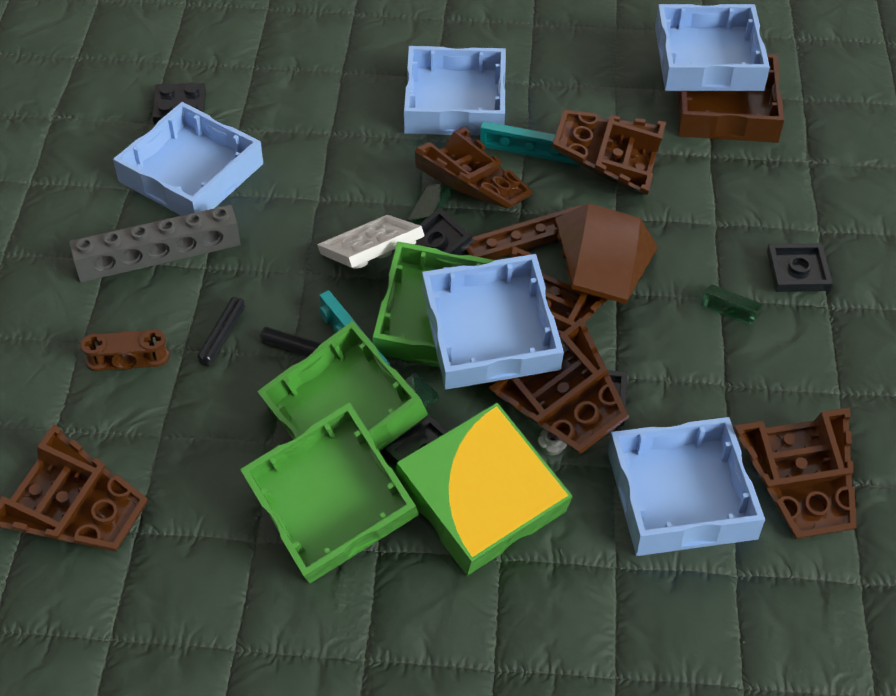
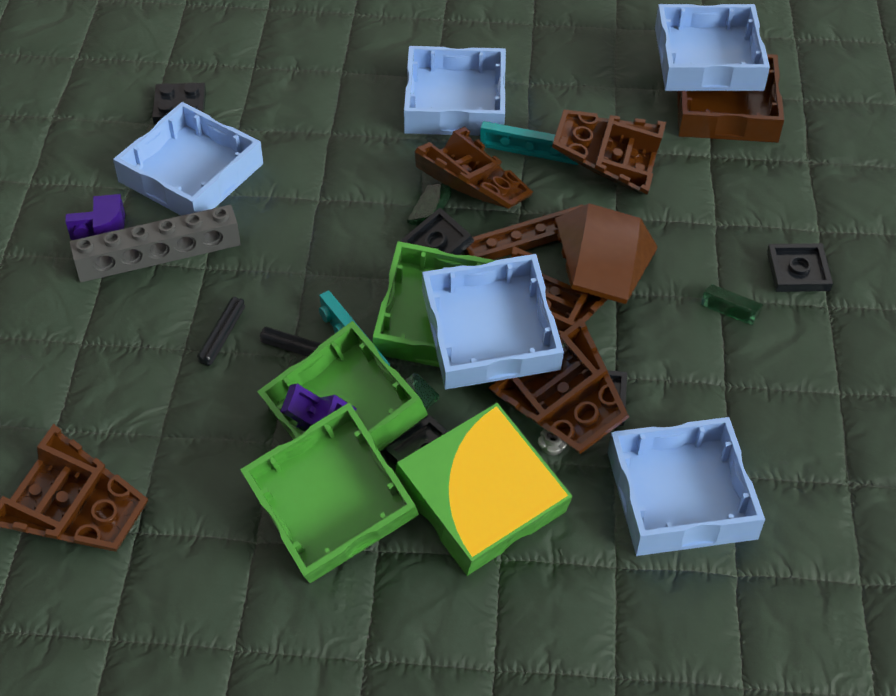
reddish brown piece [80,329,170,371] -> none
white plate [317,215,424,269] -> none
reddish brown wedge [733,408,857,540] -> none
none -> dark purple brick [65,194,125,240]
none -> dark purple brick [280,384,357,431]

